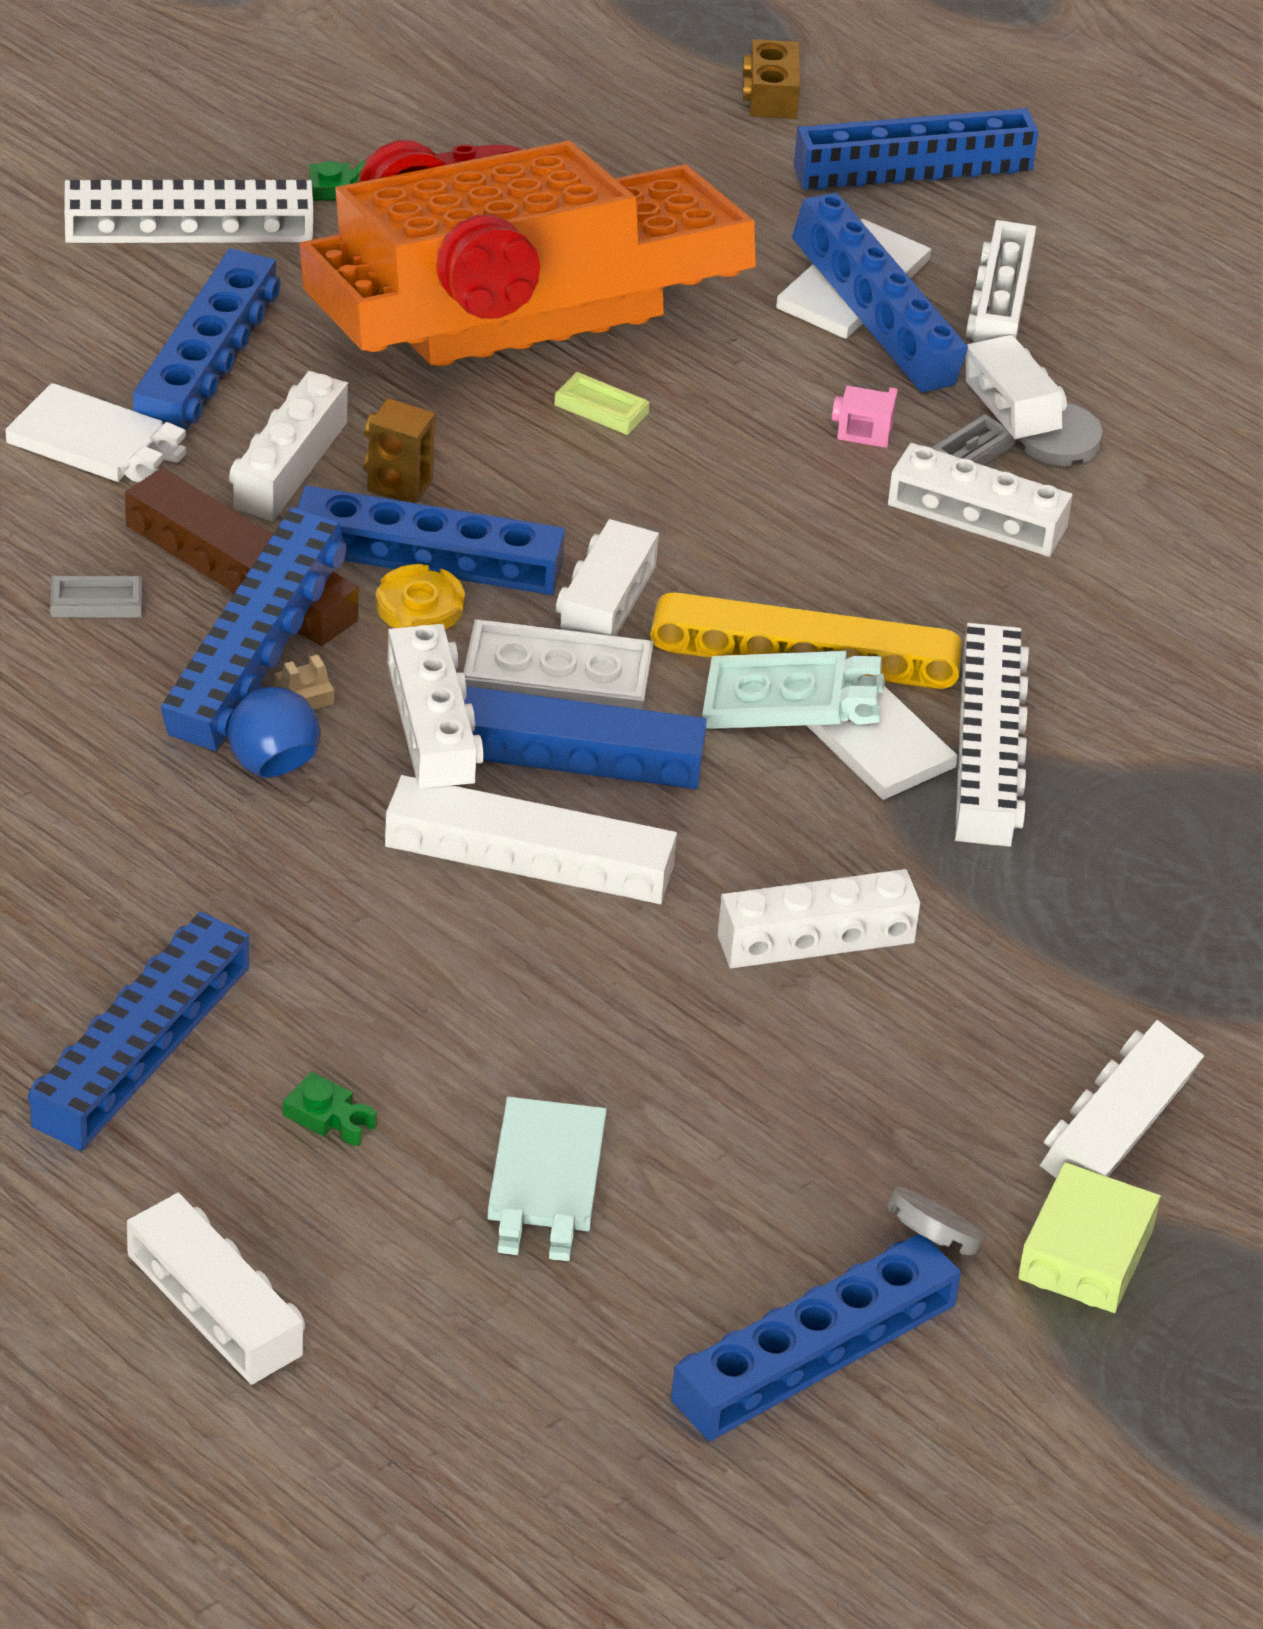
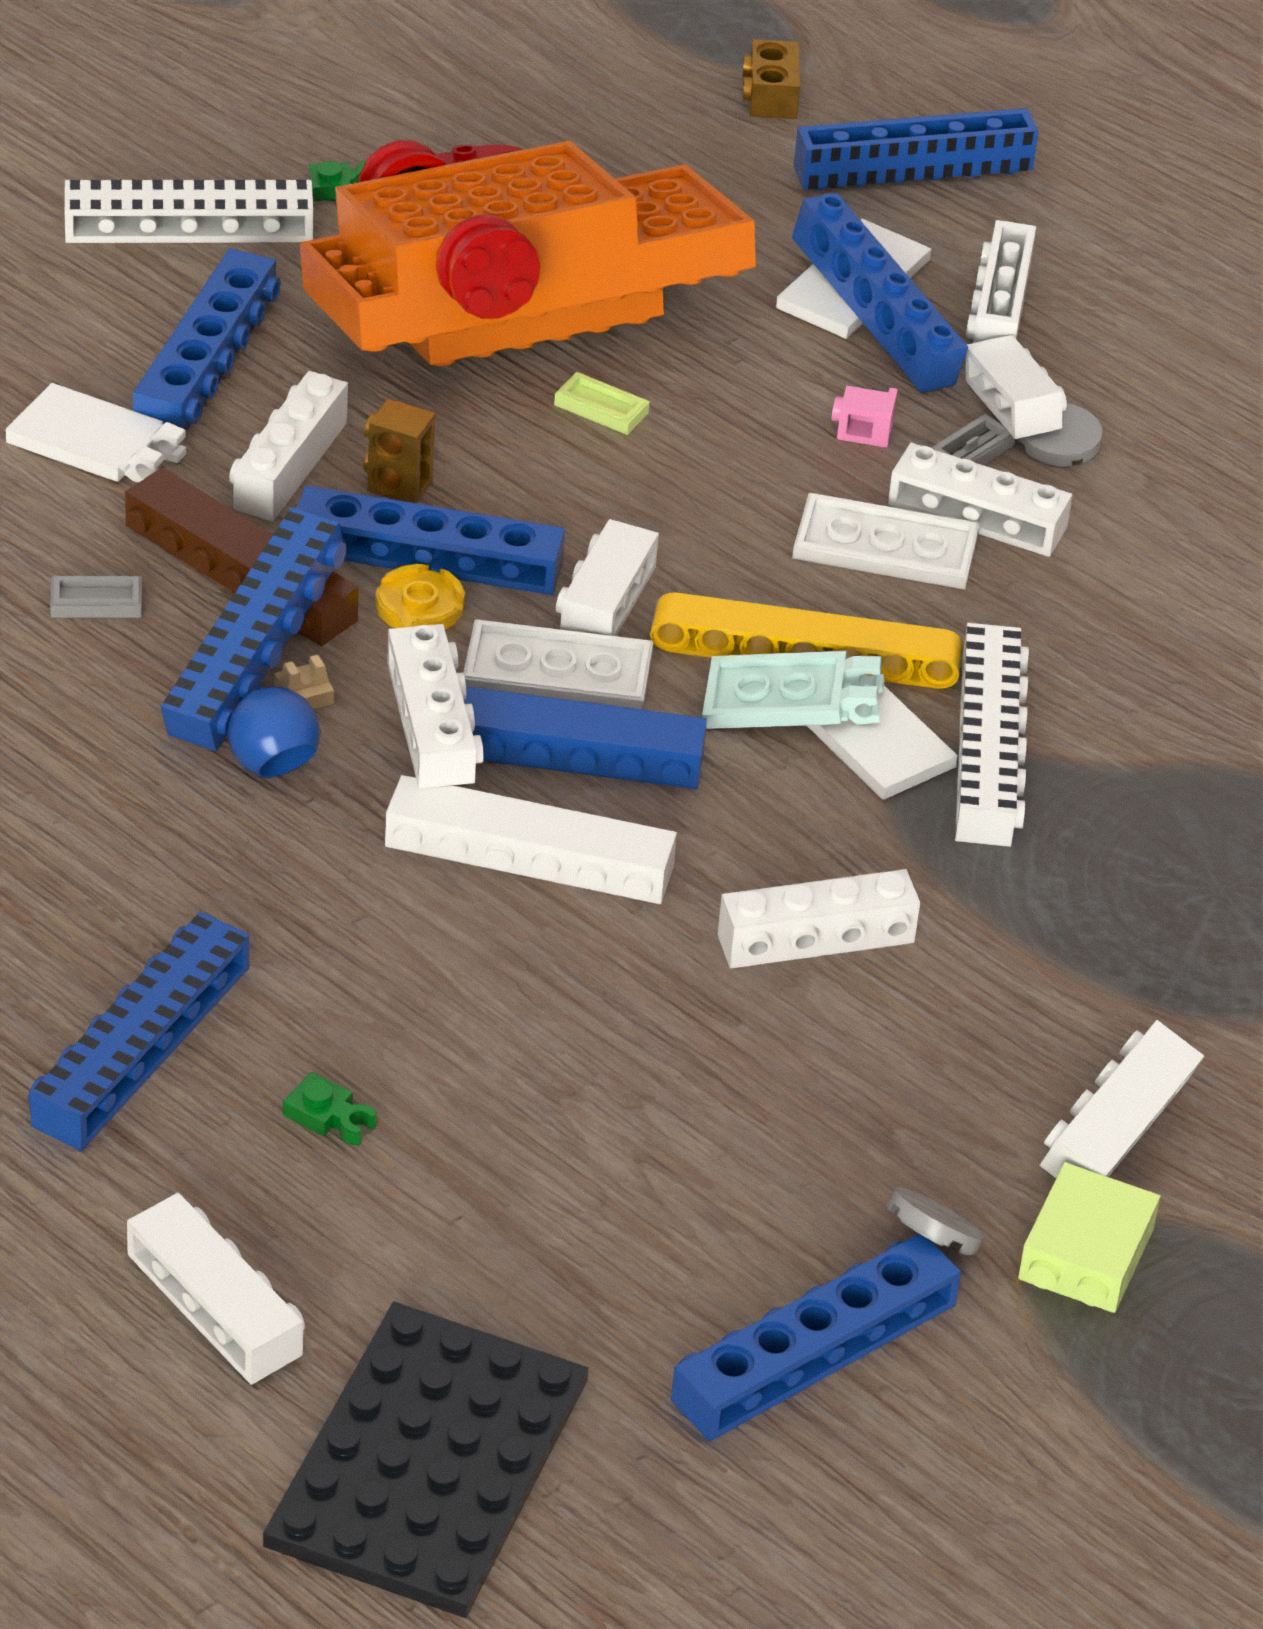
light aqua tile [488,1097,607,1261] -> none
none -> black plate [263,1301,589,1619]
none -> white tile [792,493,980,590]

